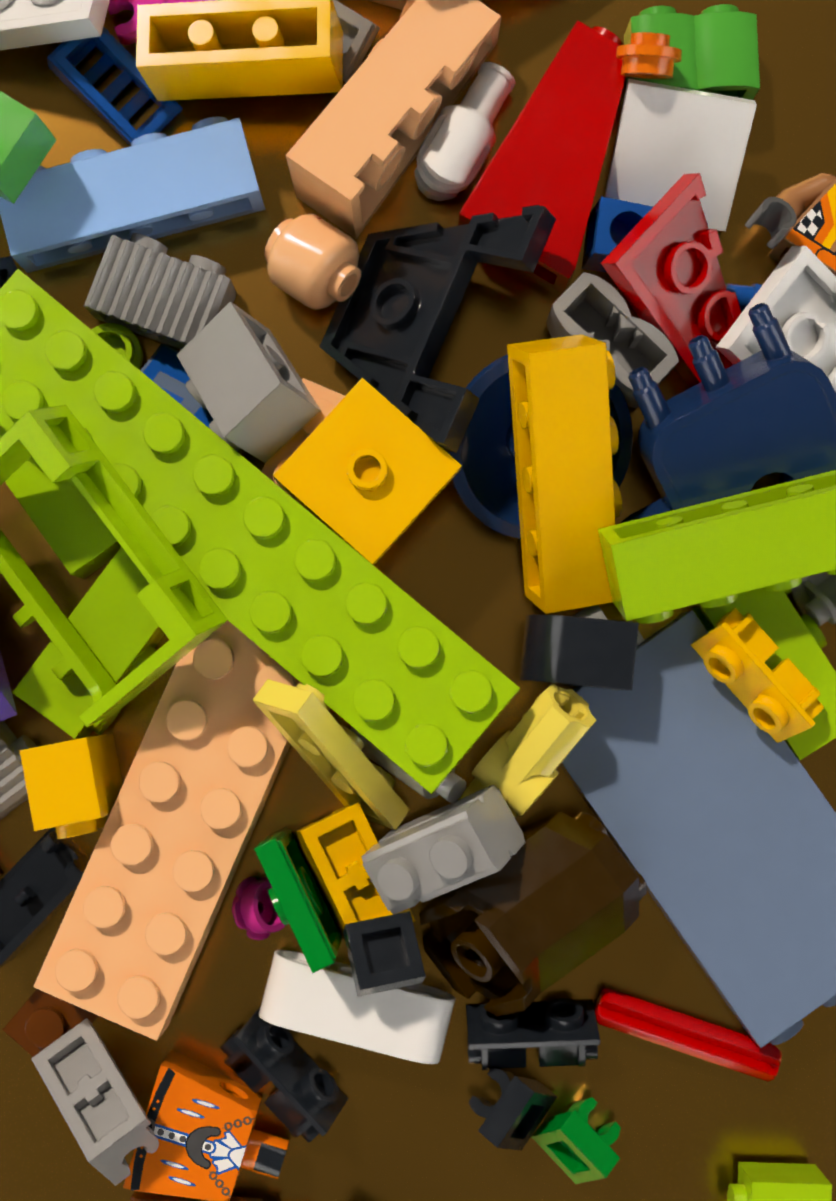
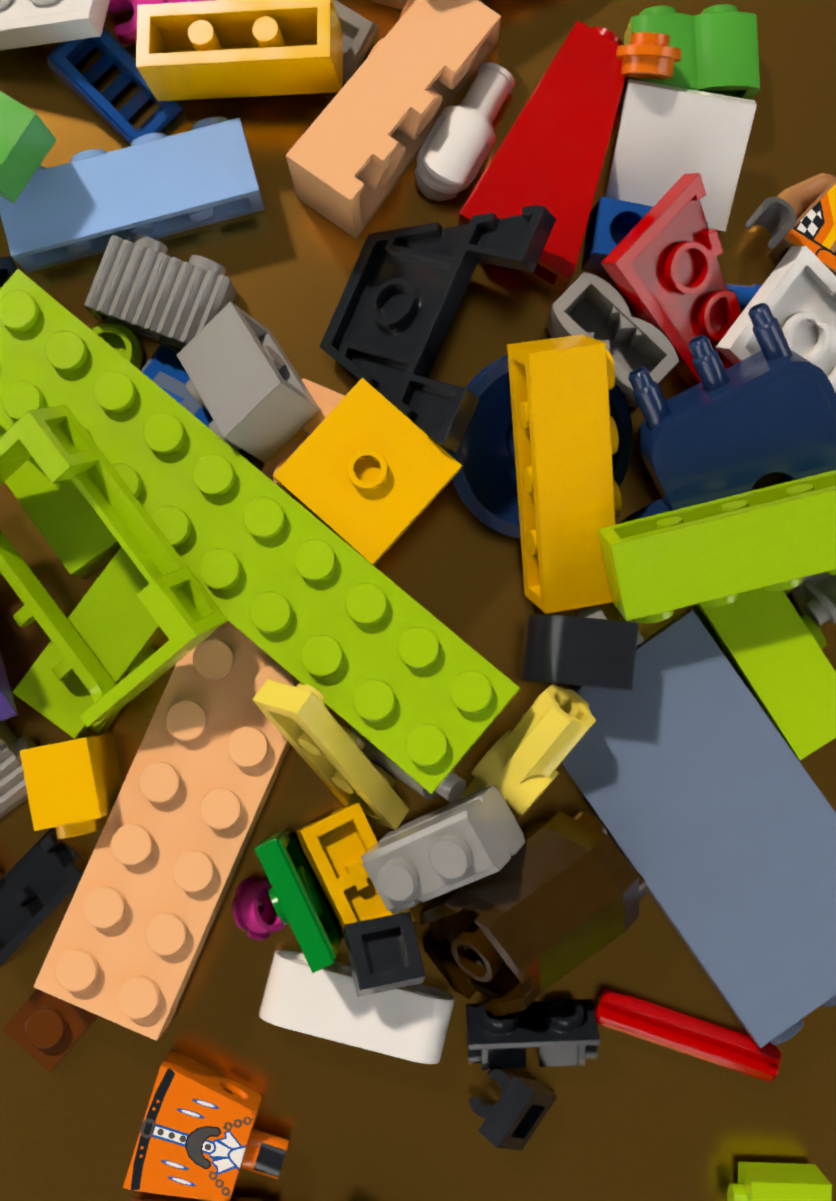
light grey hinge [31,1018,159,1186] -> none
black hinge [220,1006,348,1143] -> none
light nougat head [264,214,361,310] -> none
green tile [532,1097,621,1184] -> none
yellow hinge [691,607,824,743] -> none

